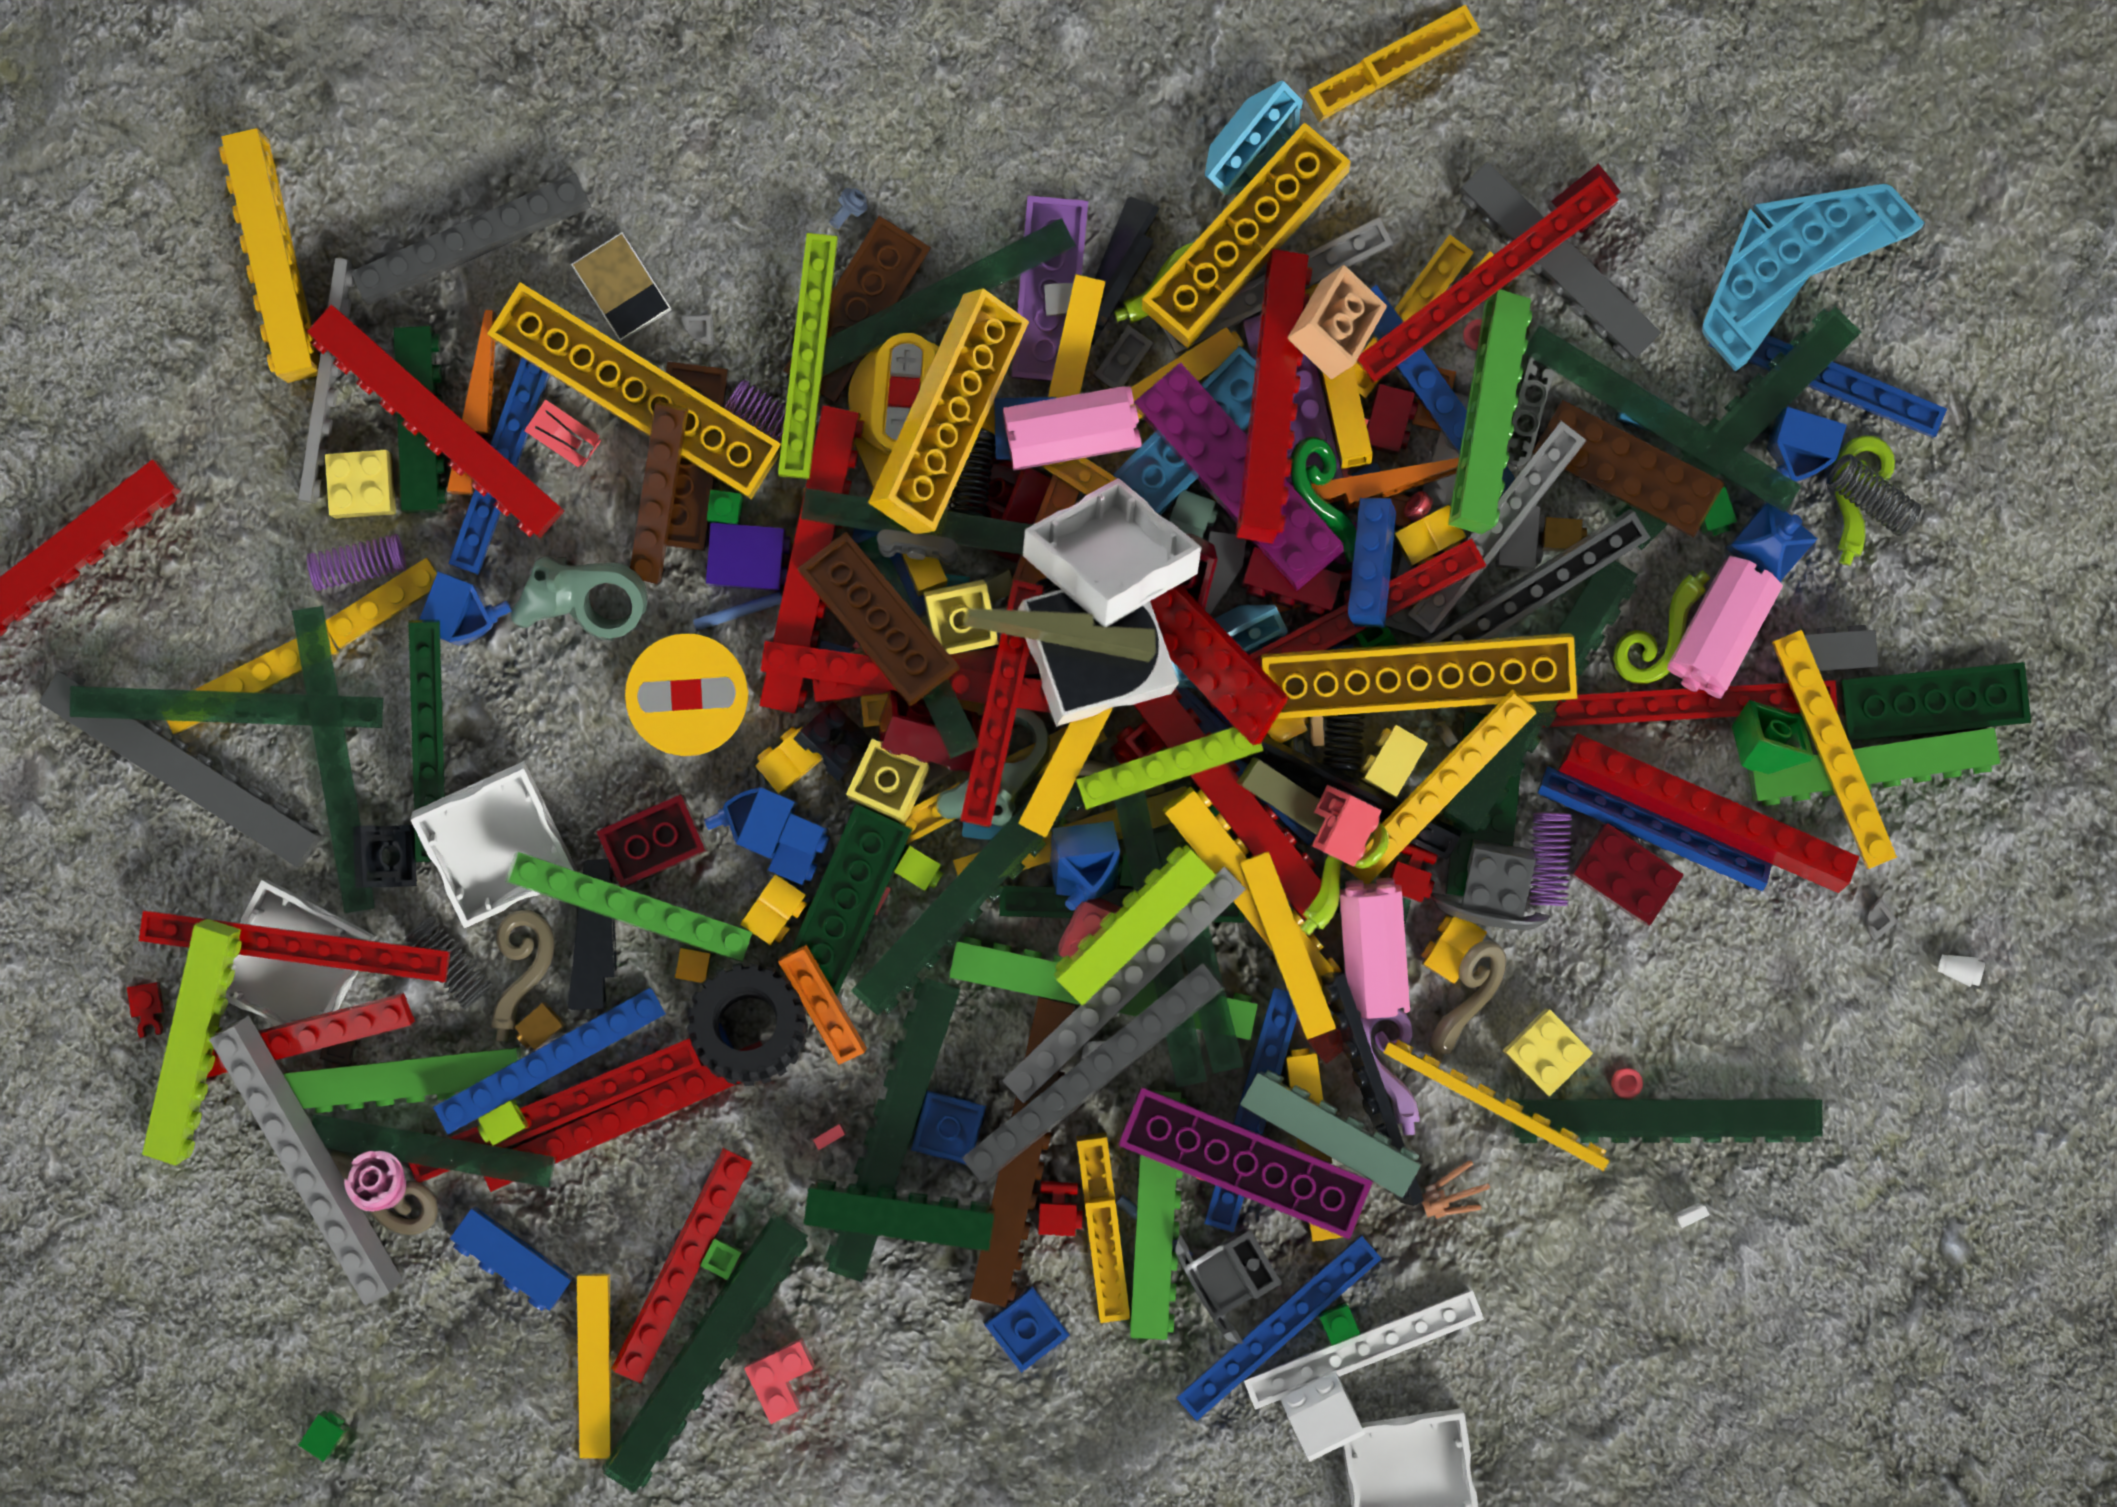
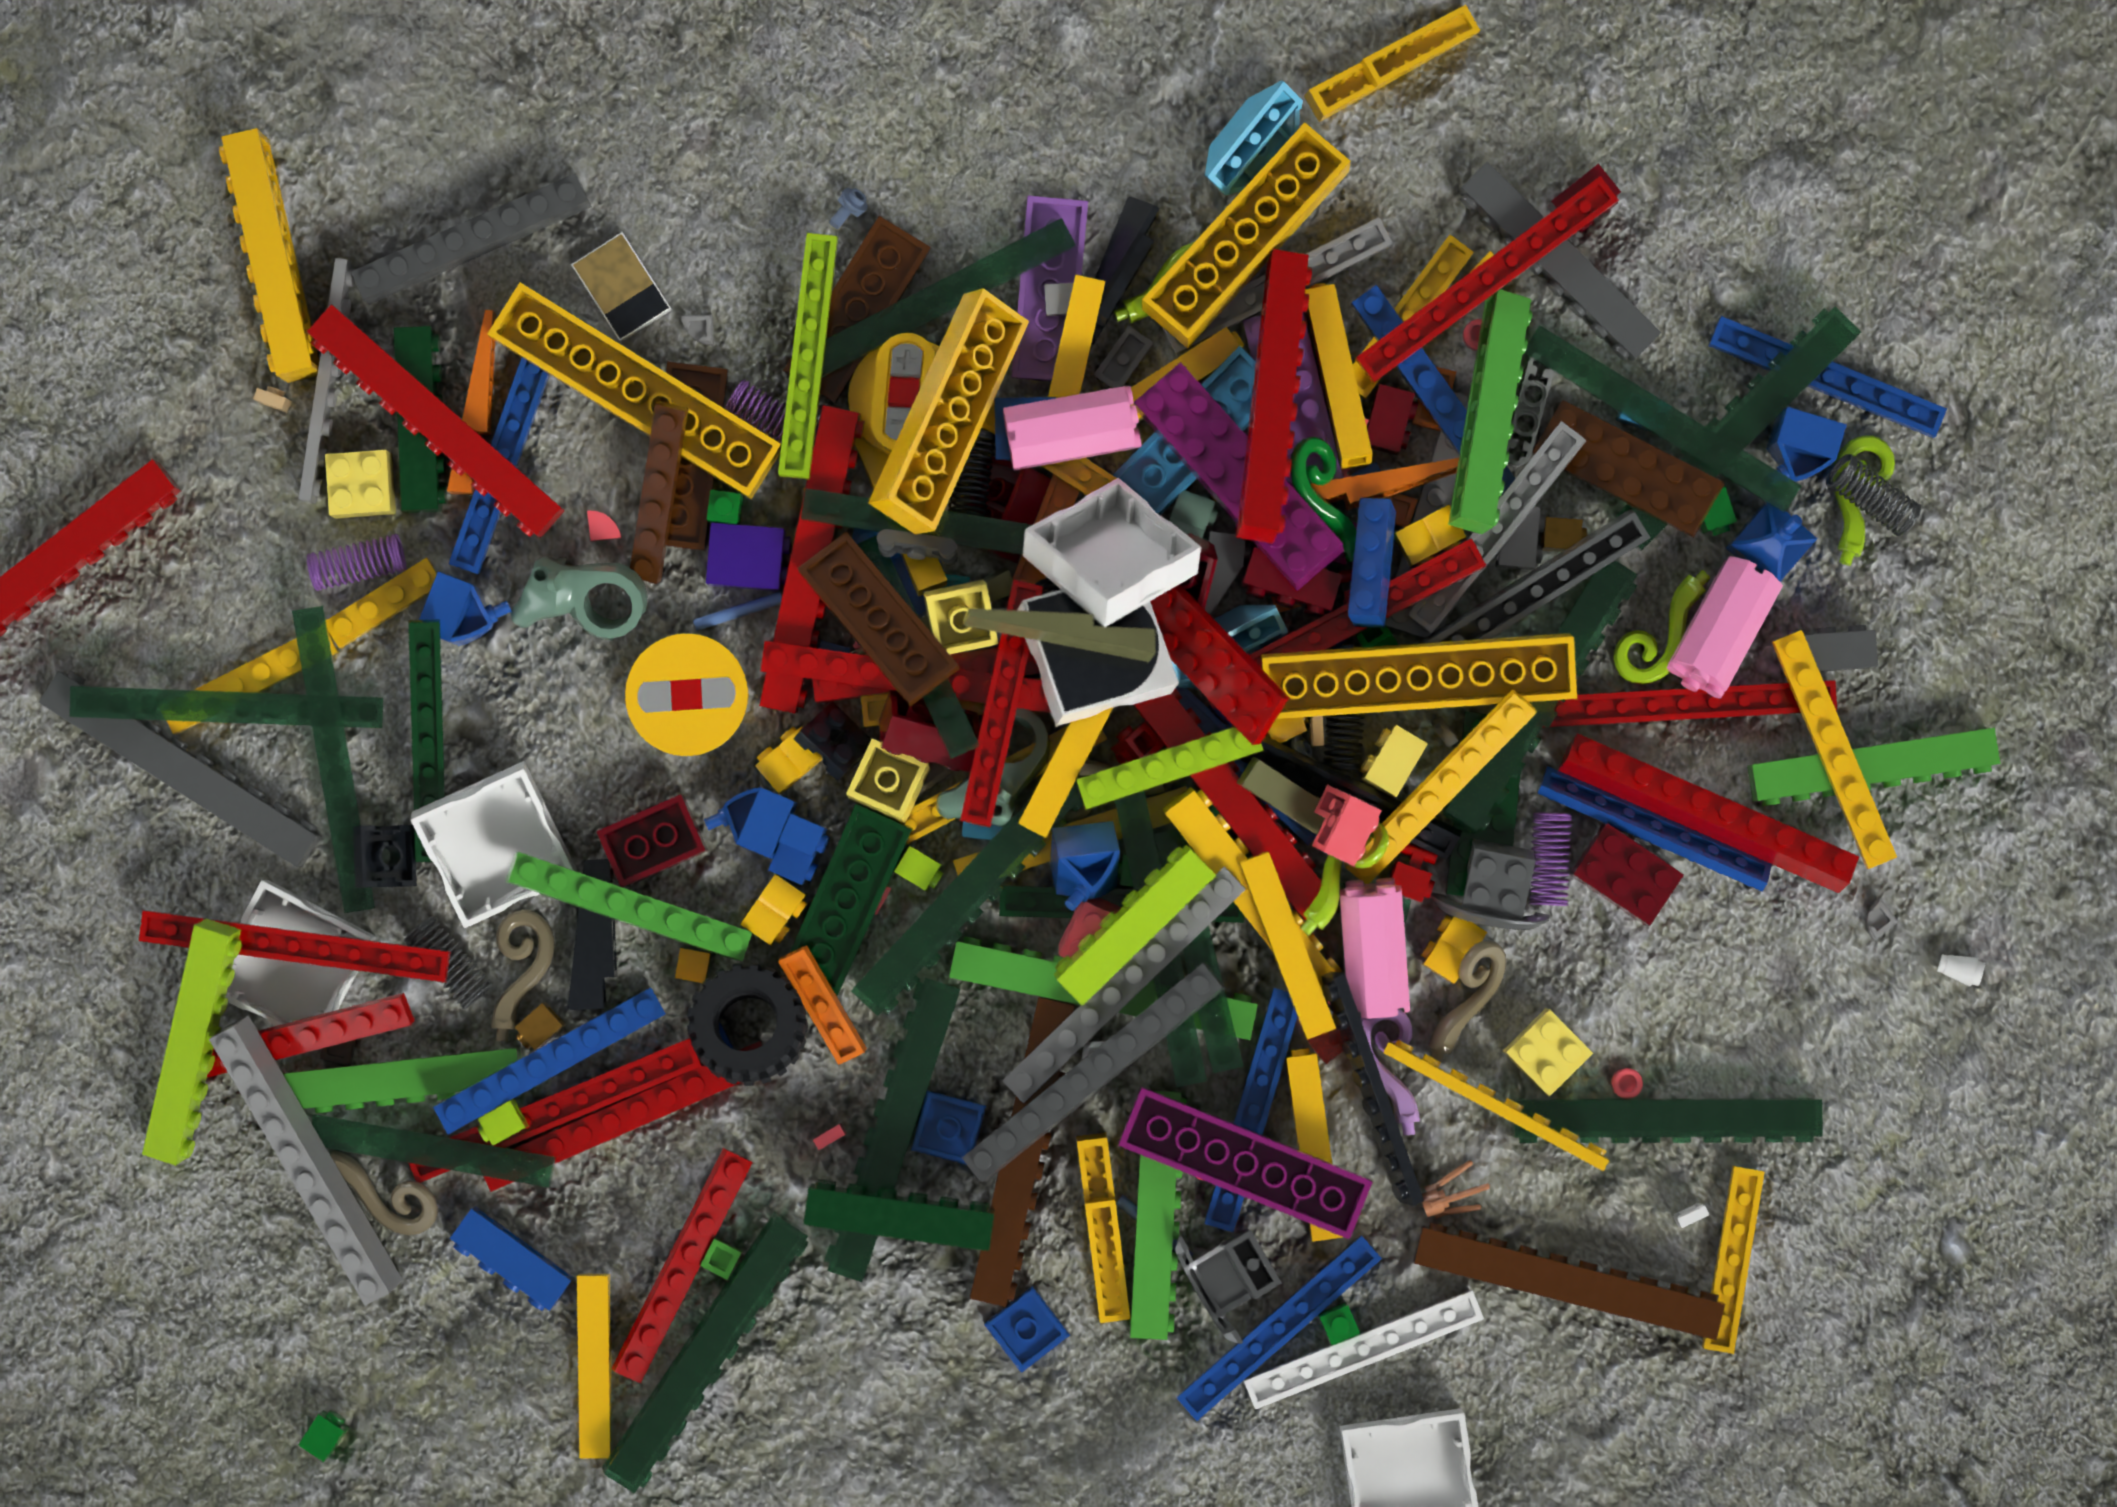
red plate [127,982,164,1038] -> none
bright pink cone [344,1151,406,1211] -> none
coral piece [524,399,601,467] -> none
coral brick [744,1338,815,1424] -> none
red brick [1038,1181,1083,1236] -> none
sand green brick [1240,1069,1422,1198] -> none
white slope [1280,1372,1365,1462] -> none
light nougat brick [1287,265,1387,379] -> none
coral tile [1404,491,1433,522] -> none
medium azure wing [1702,184,1925,372] -> none
green slope [1731,700,1814,774] -> none
dark green plate [1840,662,2031,741] -> none
none -> tan plate [253,386,291,413]
none -> coral tile [587,510,622,542]
none -> reddish brown brick [1413,1222,1725,1340]
none -> yellow plate [1702,1165,1765,1354]

